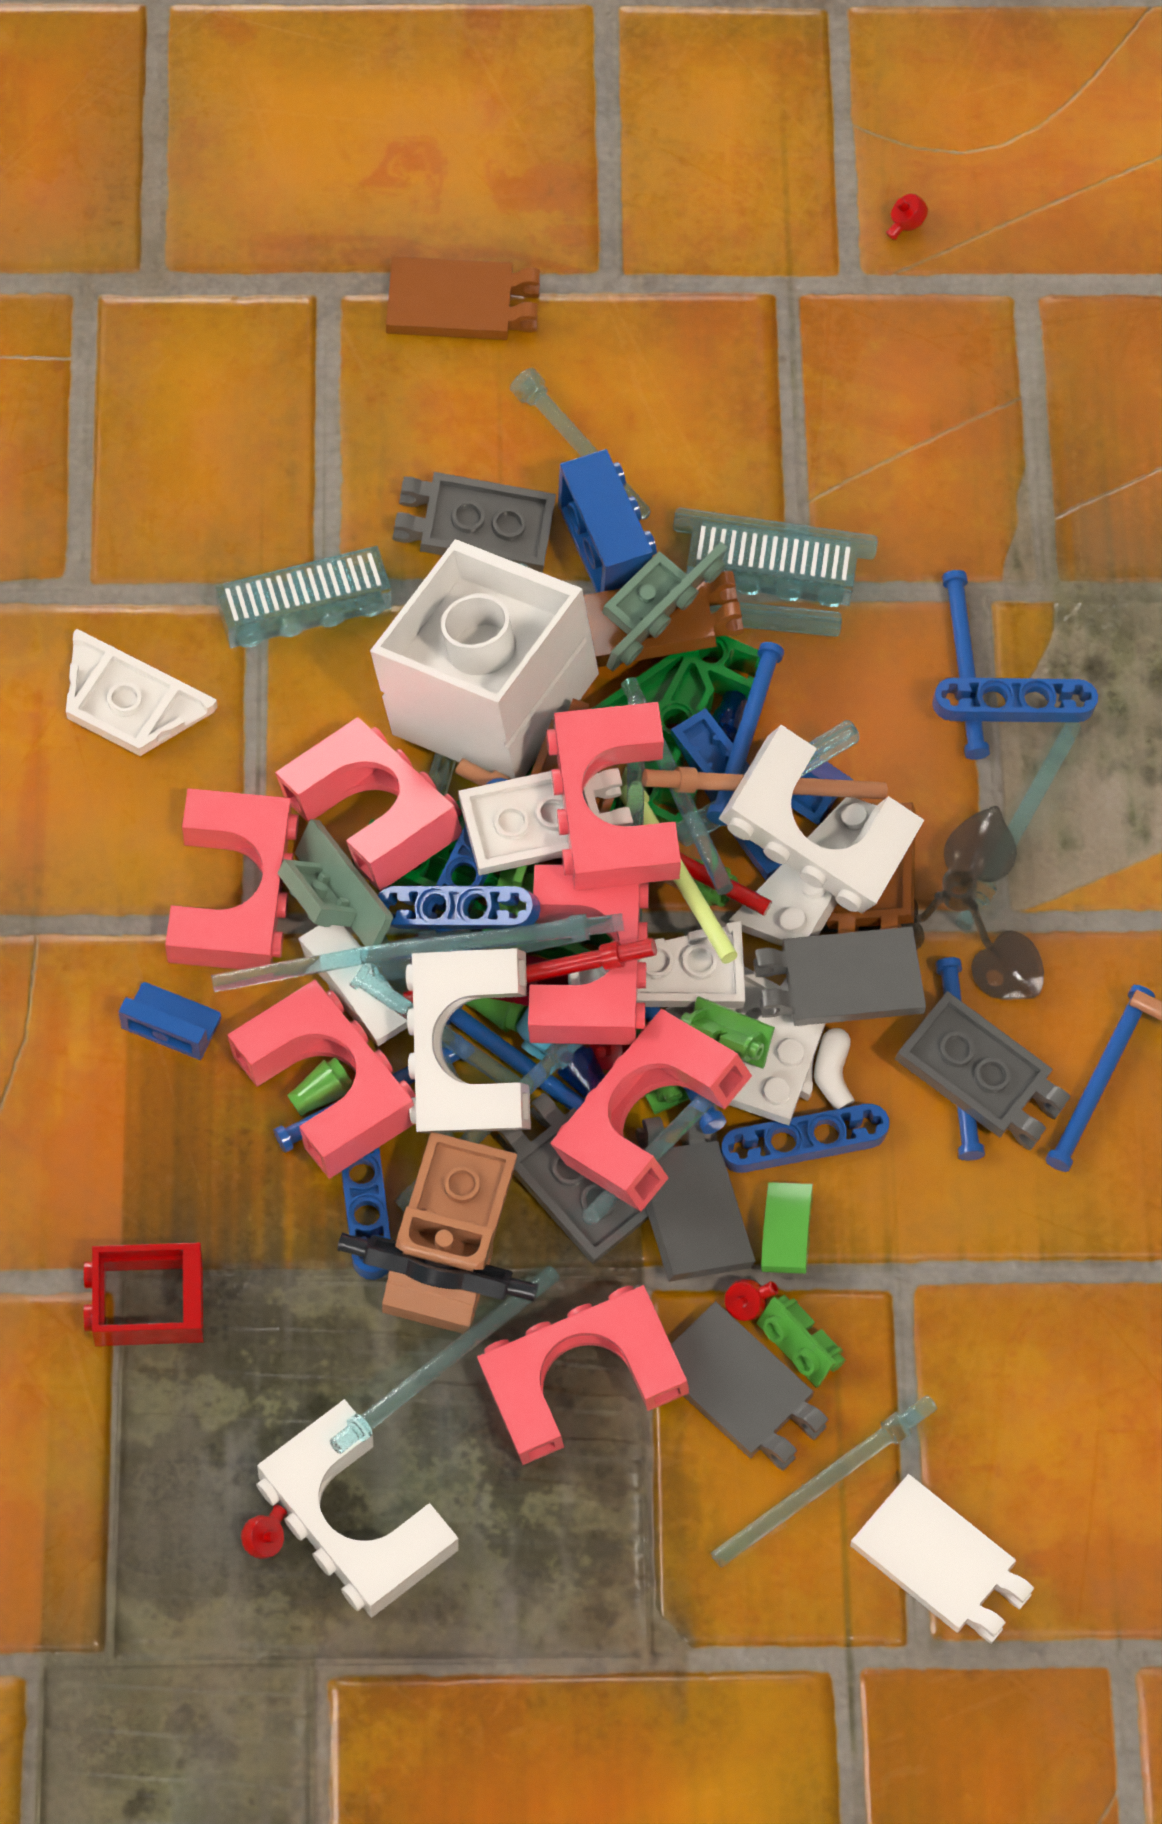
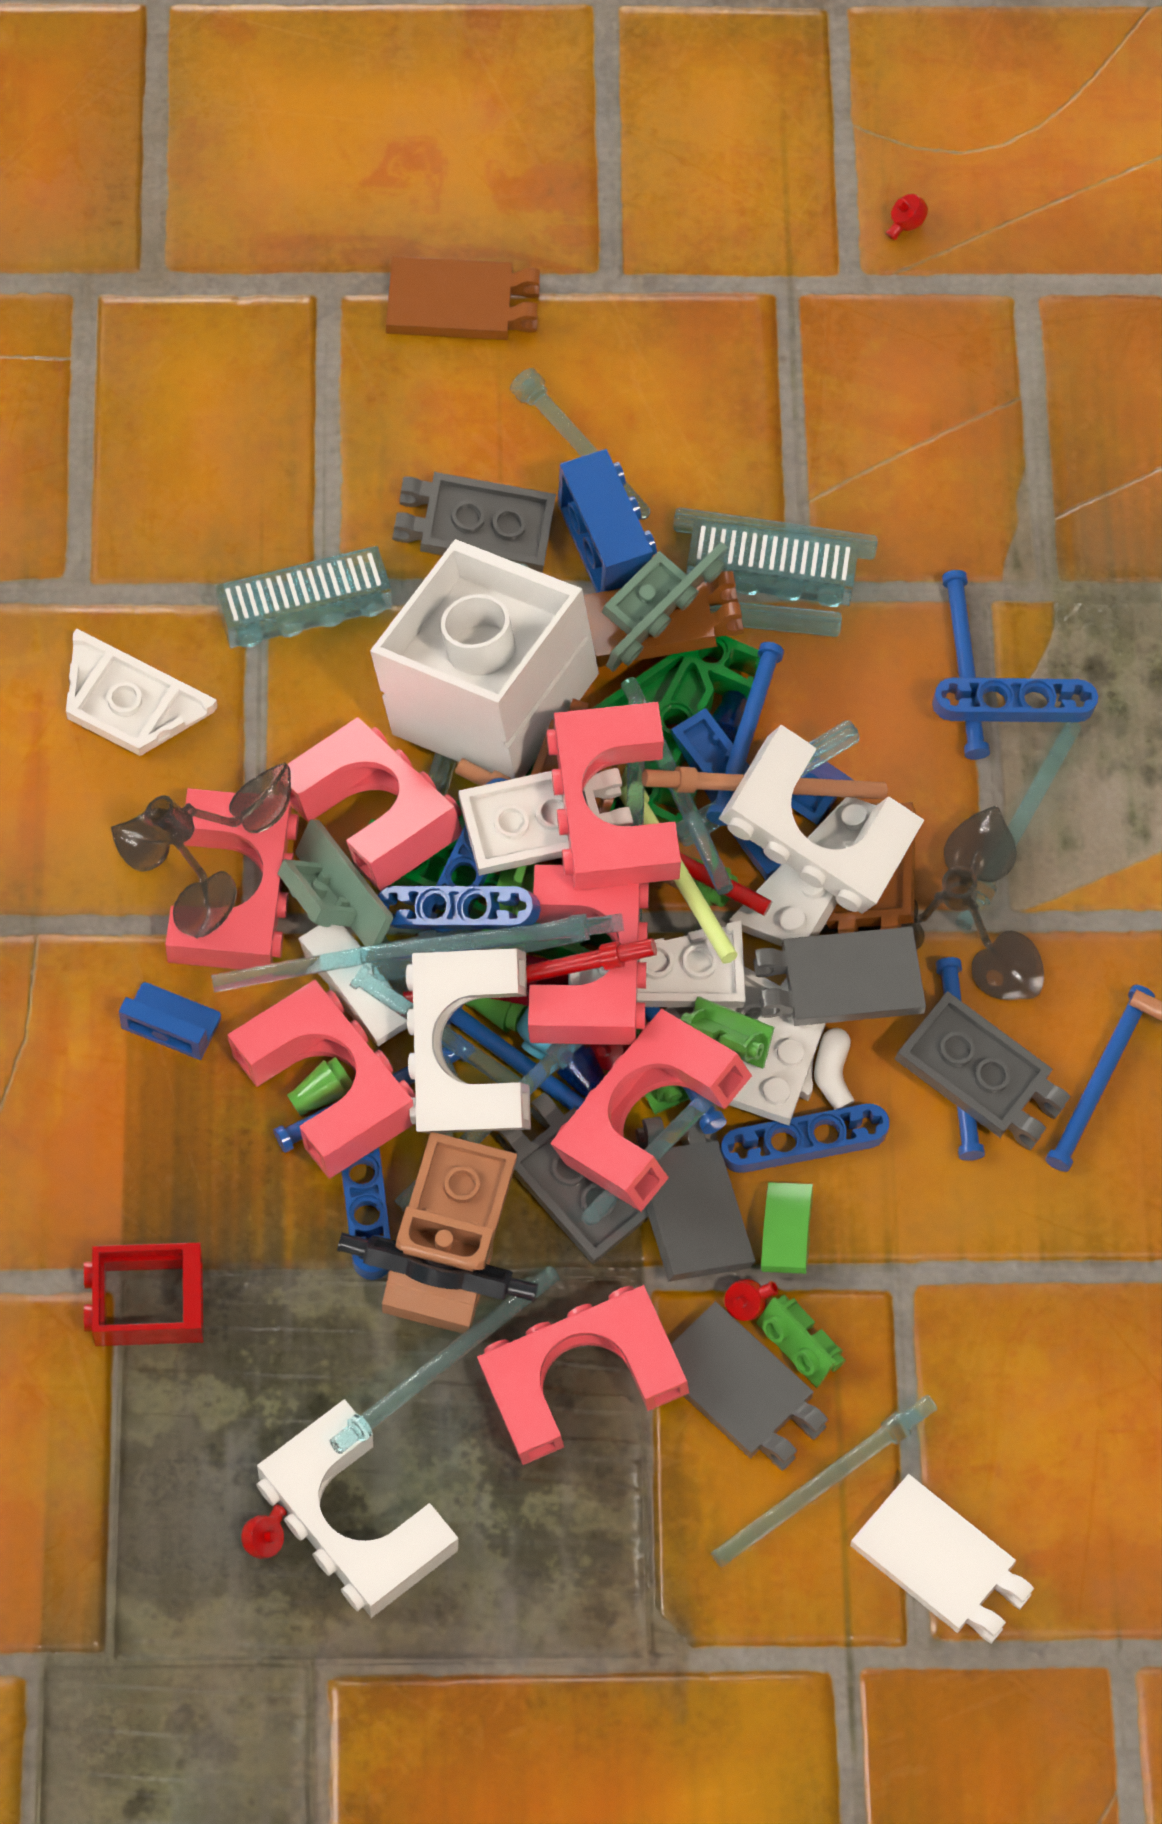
none -> clear smoke plant [111,762,291,939]

